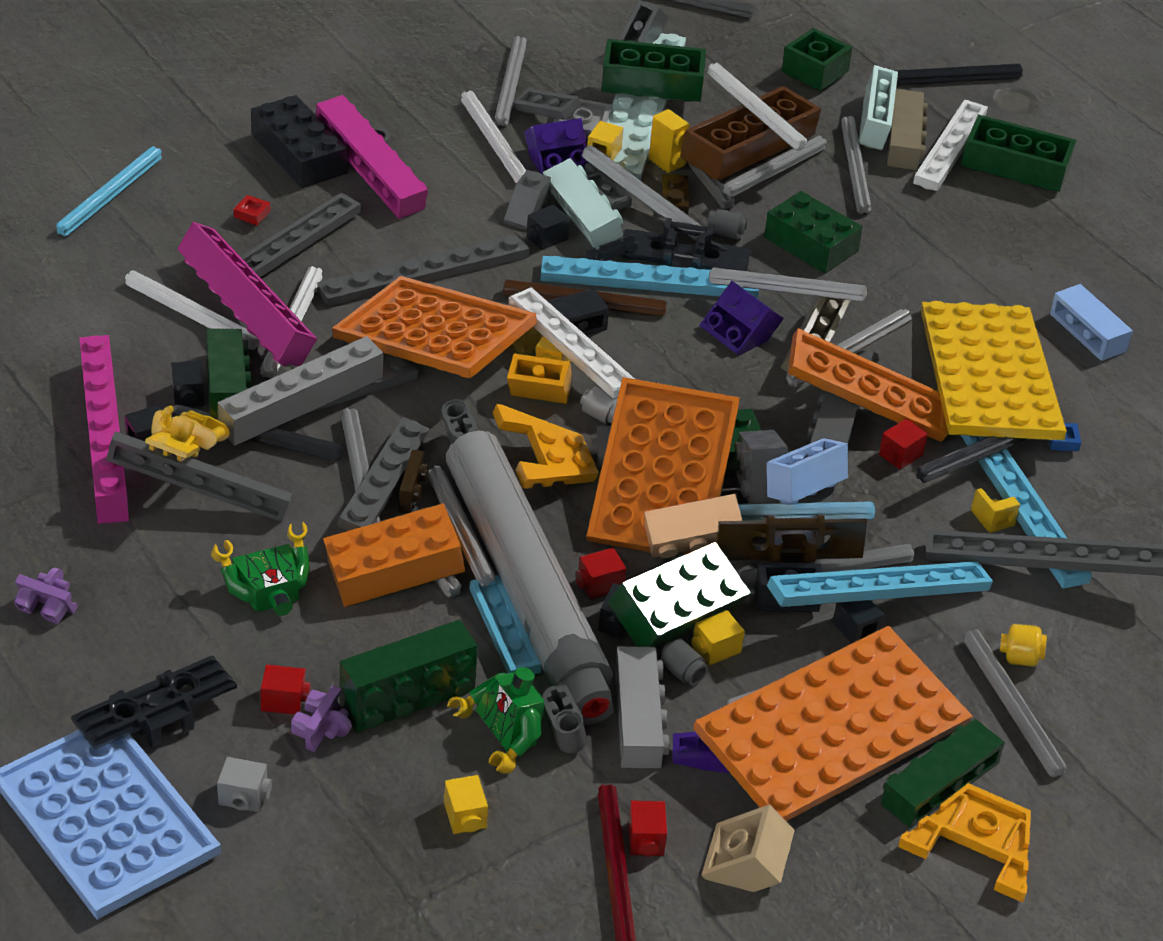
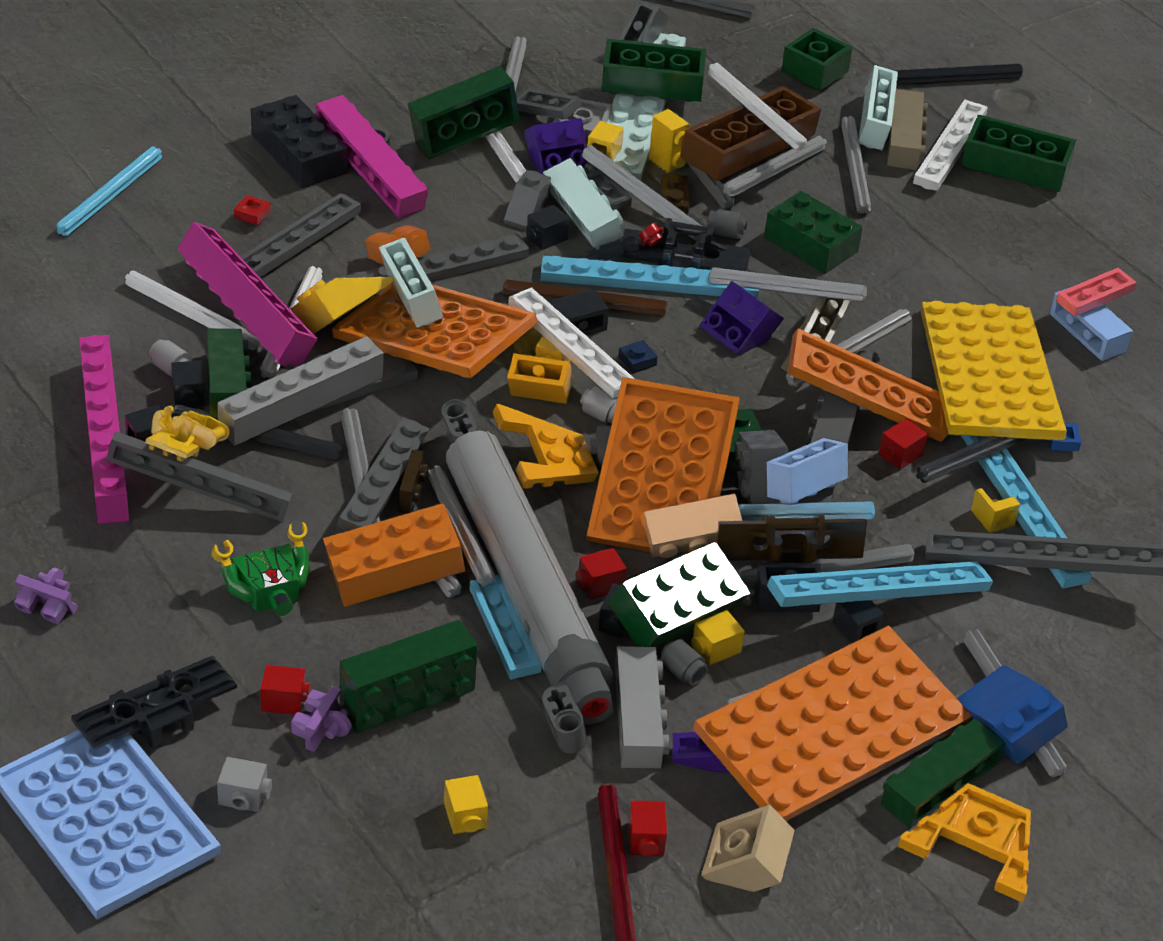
green torso [447,667,545,774] -> none
yellow head [1000,624,1047,667] -> none
none -> light grey brick [149,340,192,377]
none -> yellow slope [290,277,394,334]
none -> orange brick [365,225,430,264]
none -> light aqua brick [379,237,443,327]
none -> dark green brick [407,66,520,160]
none -> dark blue plate [618,340,658,373]
none -> red plate [638,223,663,247]
none -> blue slope [957,664,1068,765]
none -> coral plate [1056,268,1137,317]

